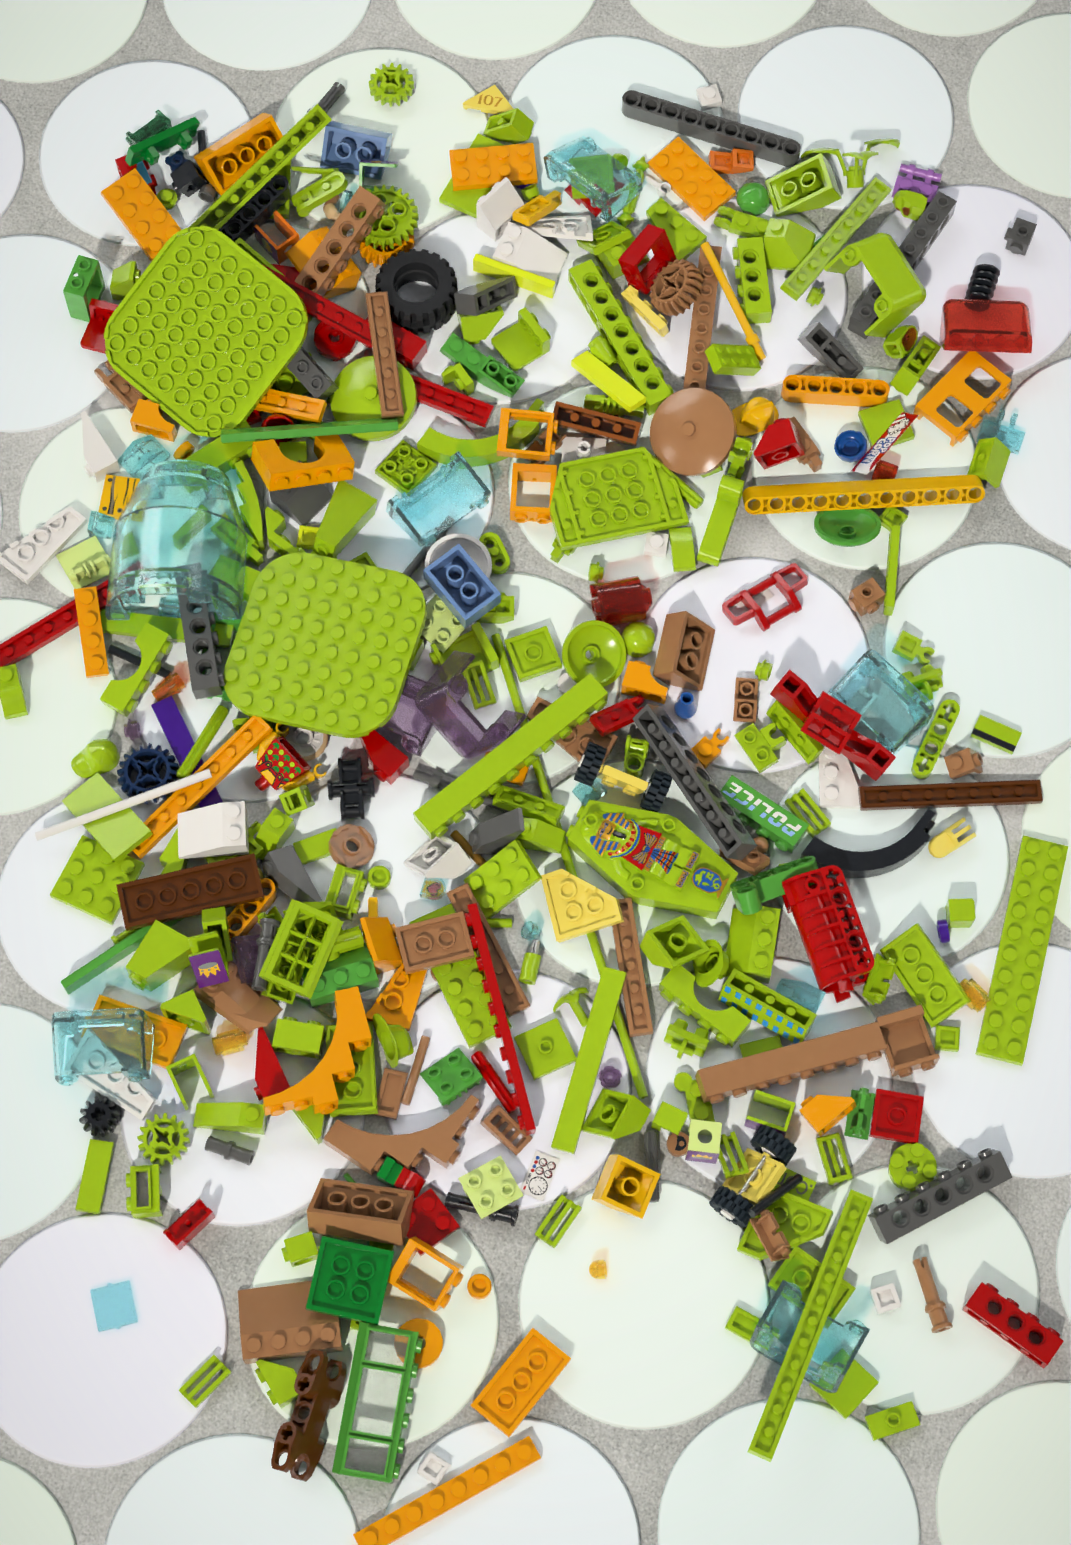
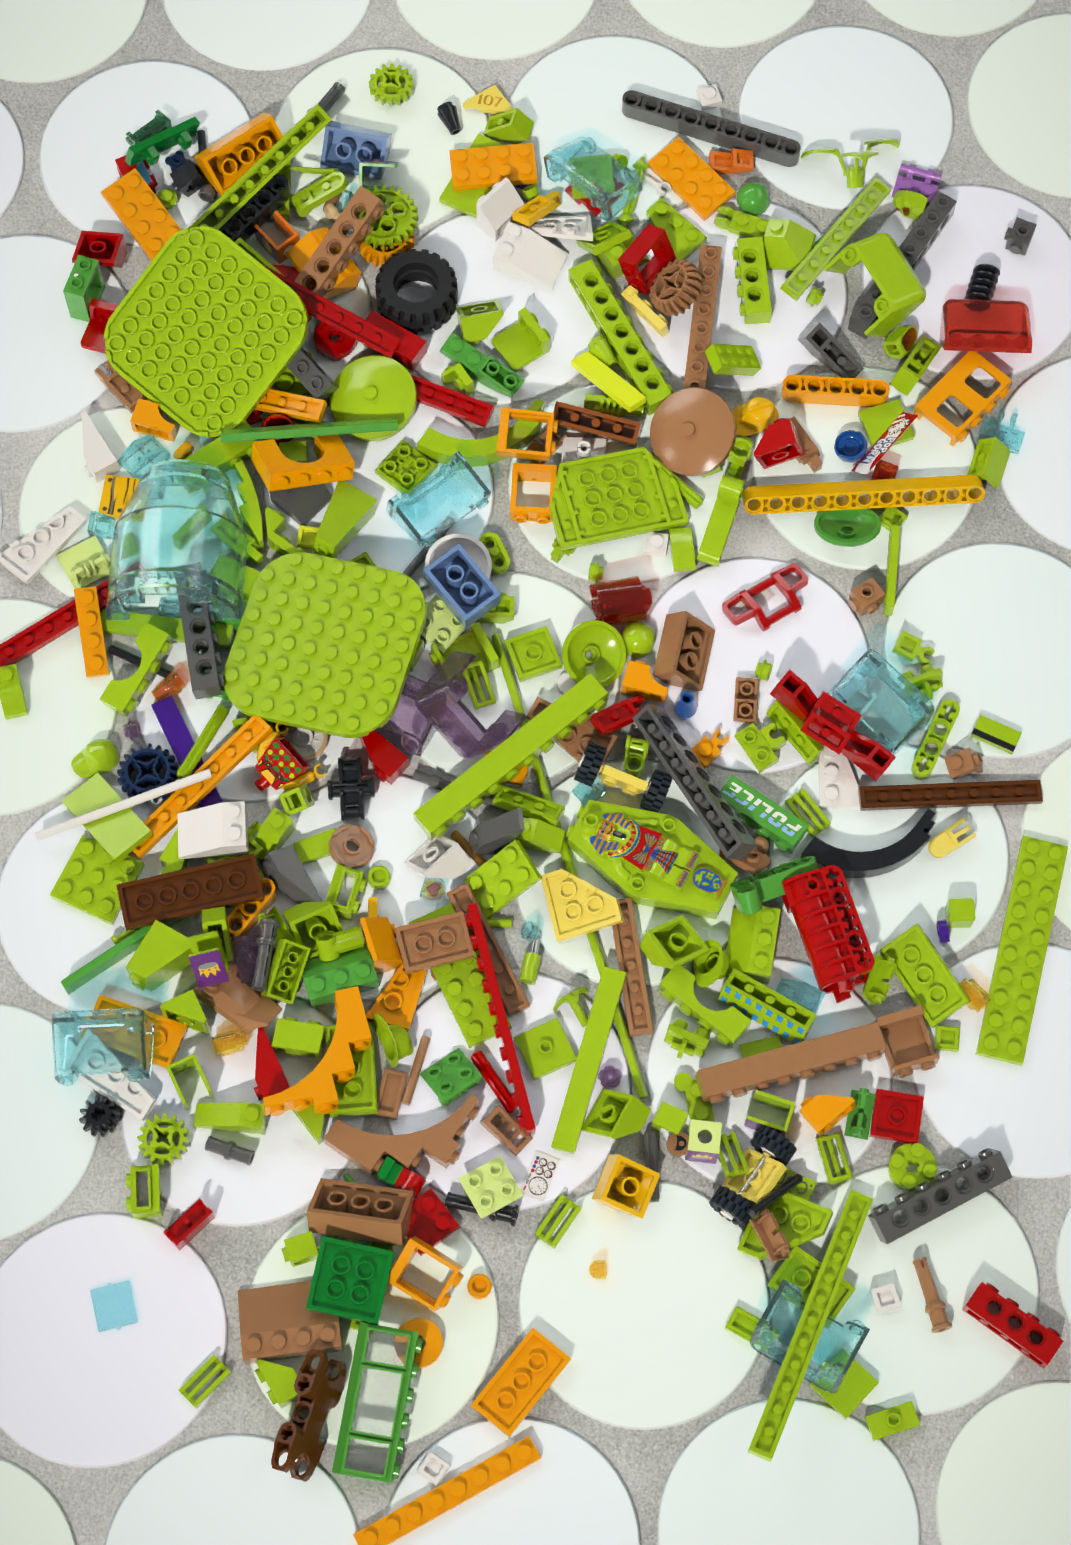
lime tile [75,1139,115,1215] -> none
lime slope [110,261,141,300] -> none
lime piece [258,899,344,999] -> none
medium nougat tile [365,291,404,419] -> none
dark grey slope [454,275,518,316] -> none
neon yellow tile [473,254,555,299] -> none
yellow bar [700,242,766,361] -> none
lime slope [765,153,842,217] -> none
none -> red slope [72,230,127,268]
none -> black cone [437,102,462,135]

